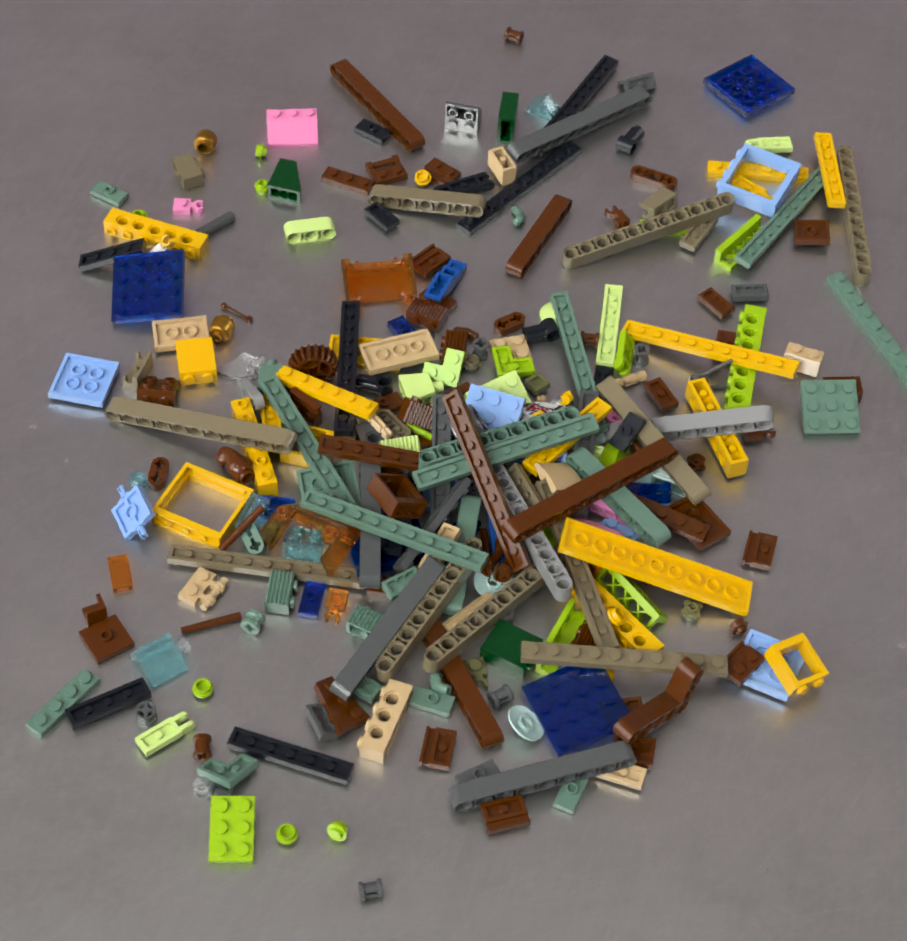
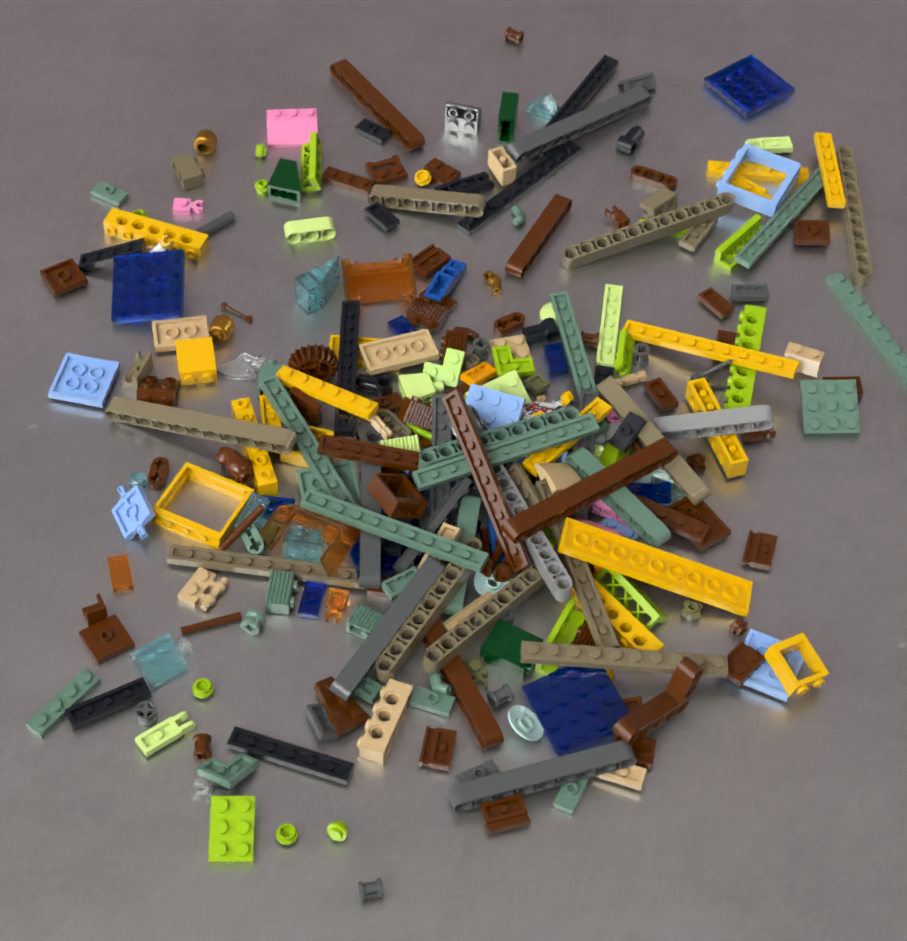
light grey beam [237,379,265,411] -> none
yellow plate [607,606,626,626] -> none
none -> reddish brown plate [40,258,88,297]
none -> clear light blue slope [295,256,341,316]
none -> lime fence [300,132,322,194]
none -> light orange plate [460,361,497,386]
none -> pearl gold arm [483,270,501,294]
none -> clear blue plate [543,343,568,376]

